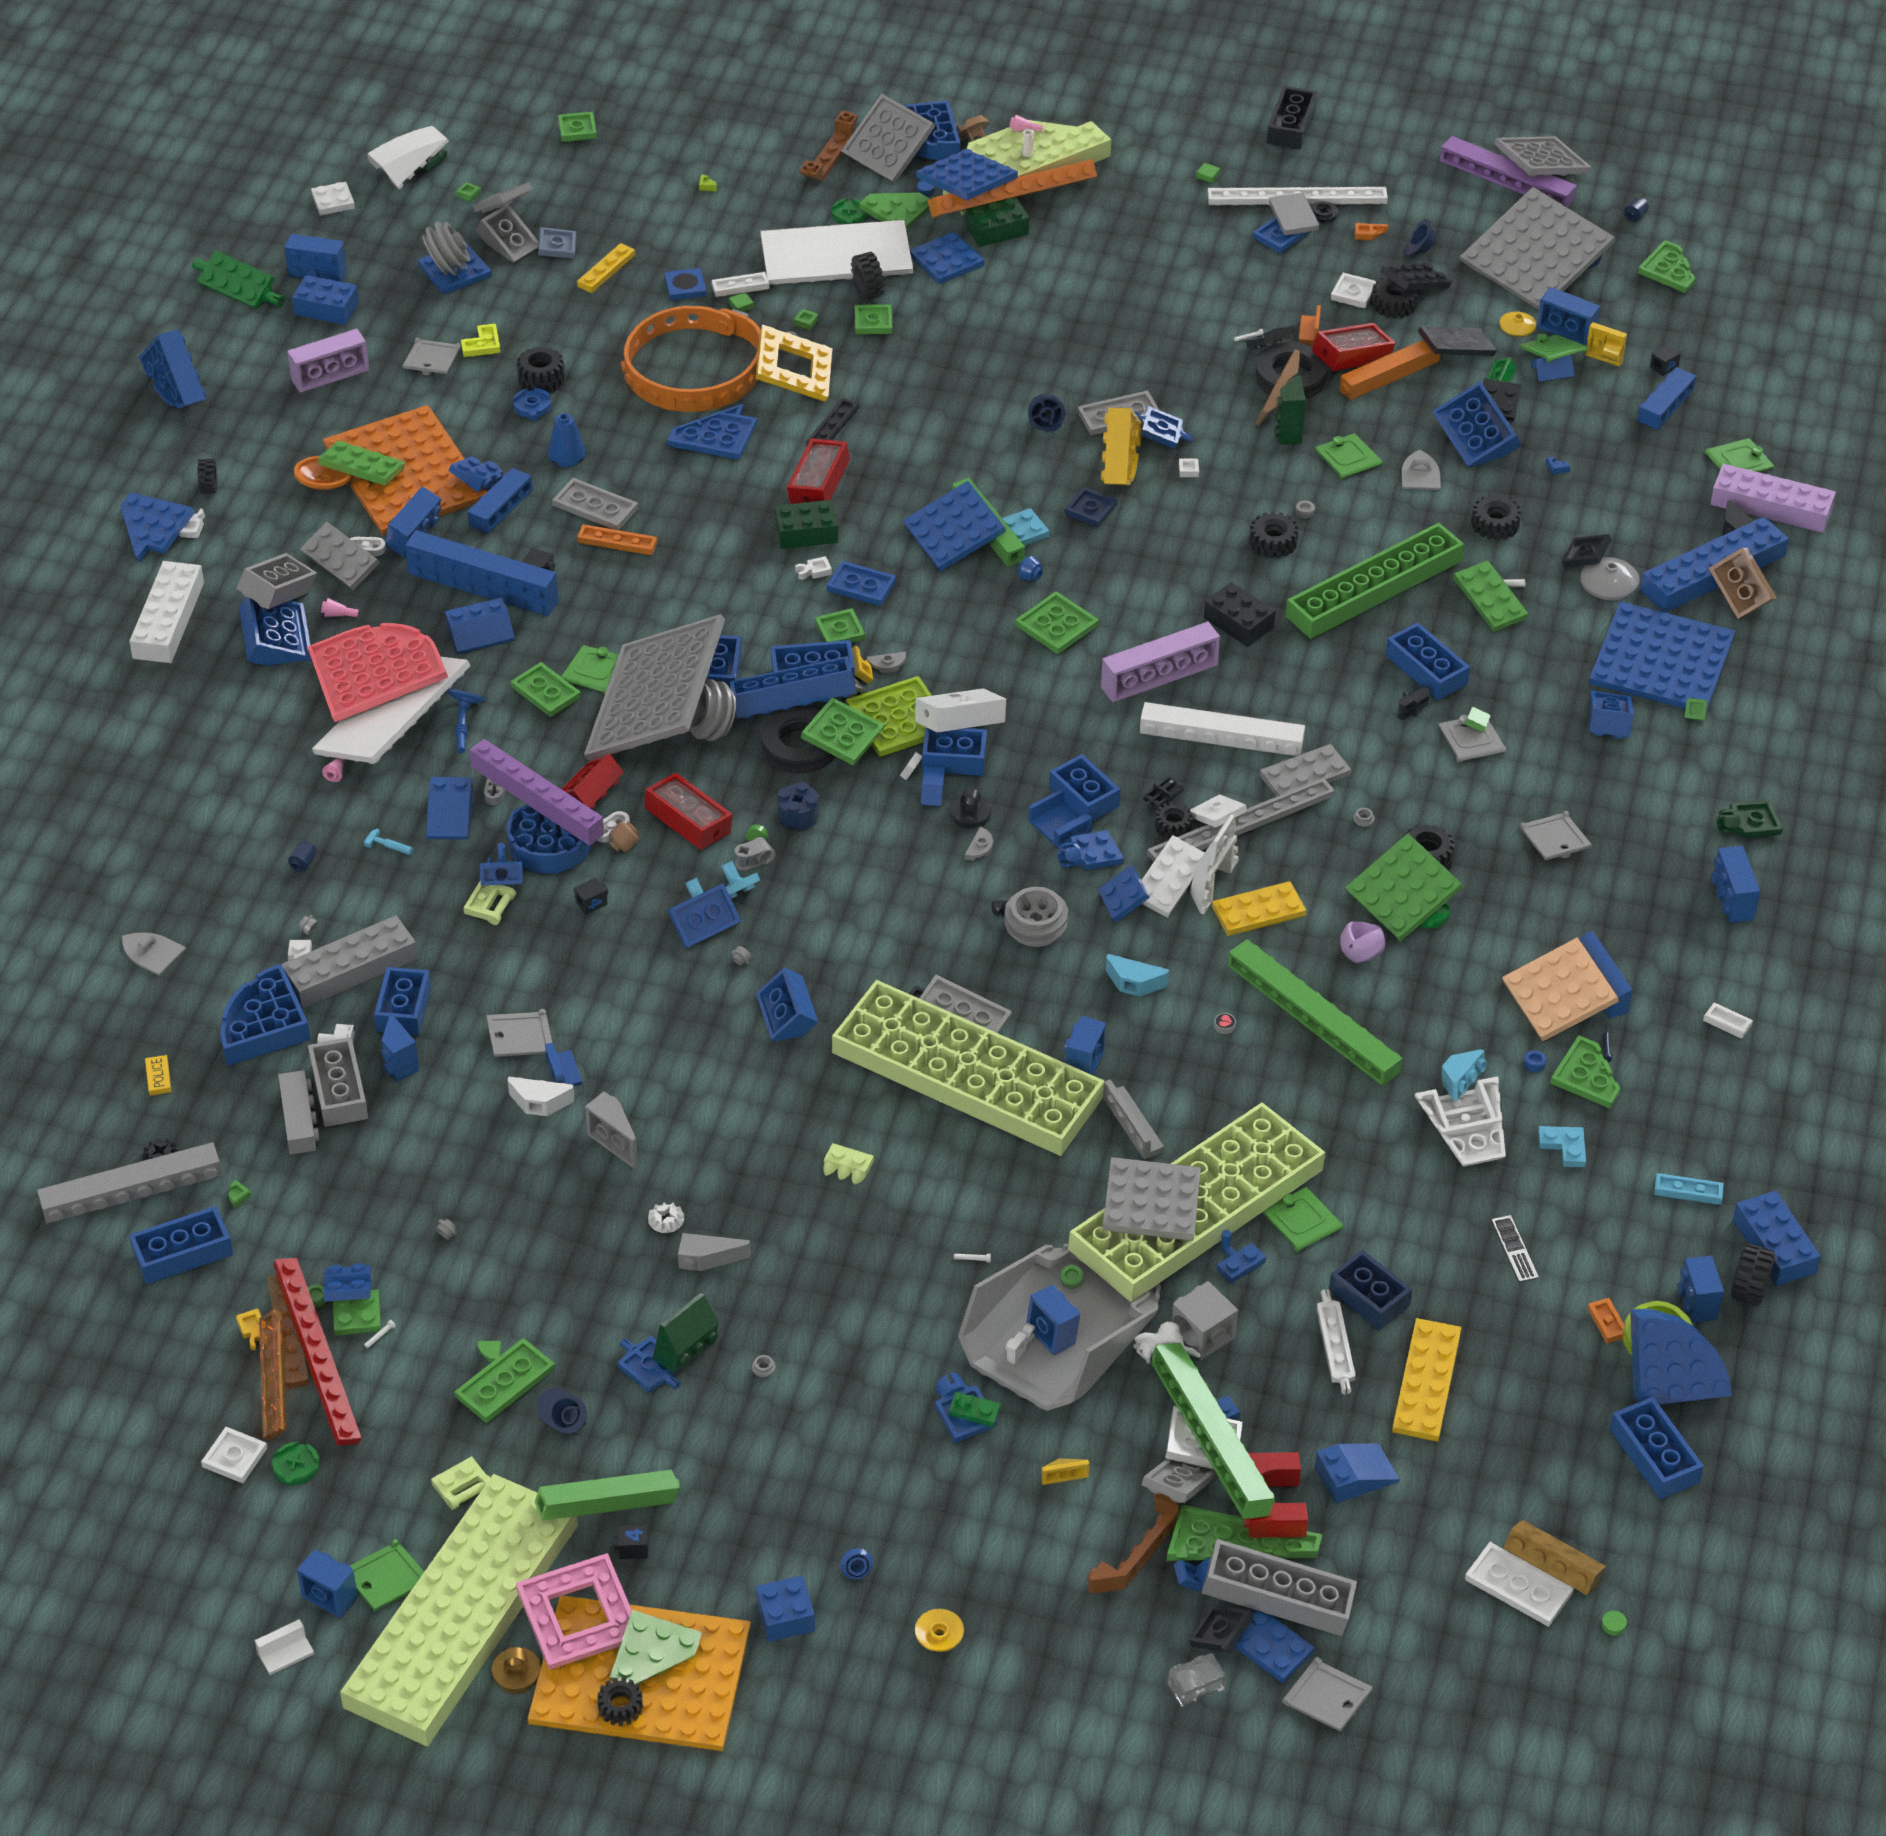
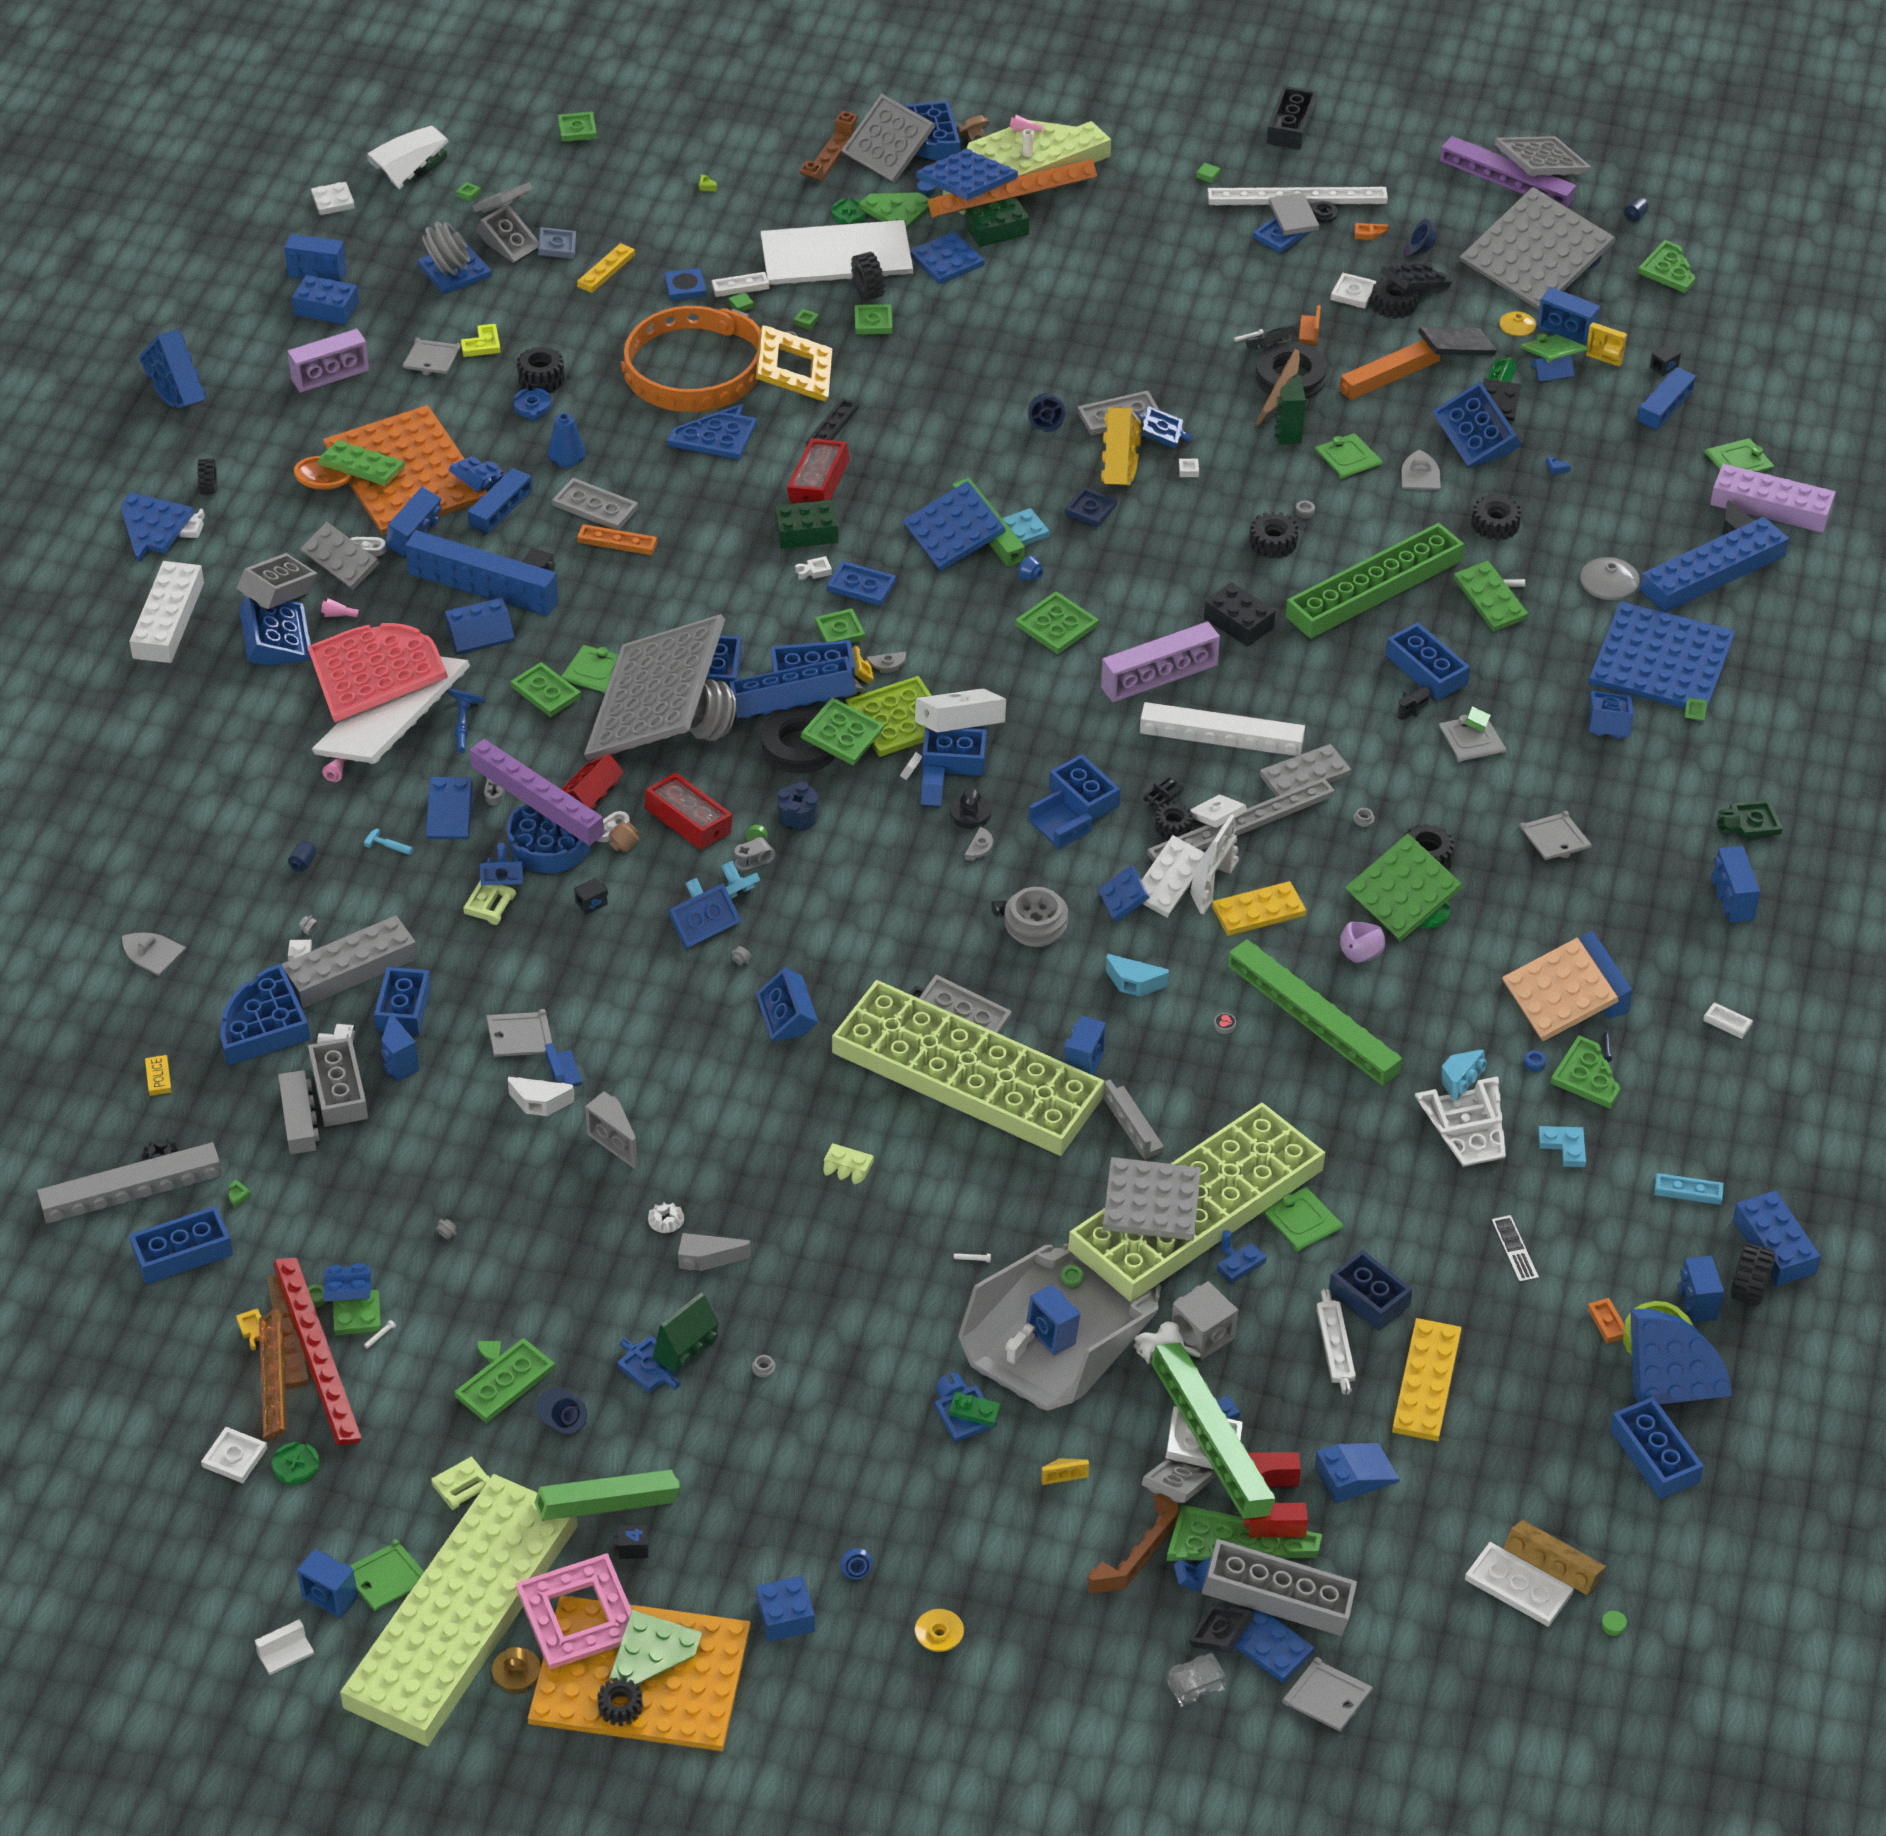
green plate [192,250,285,310] -> none
blue plate [1057,830,1124,870] -> none
red brick [1311,323,1396,371] -> none
black plate [1562,534,1611,567] -> none
medium nougat slope [1709,548,1777,619] -> none

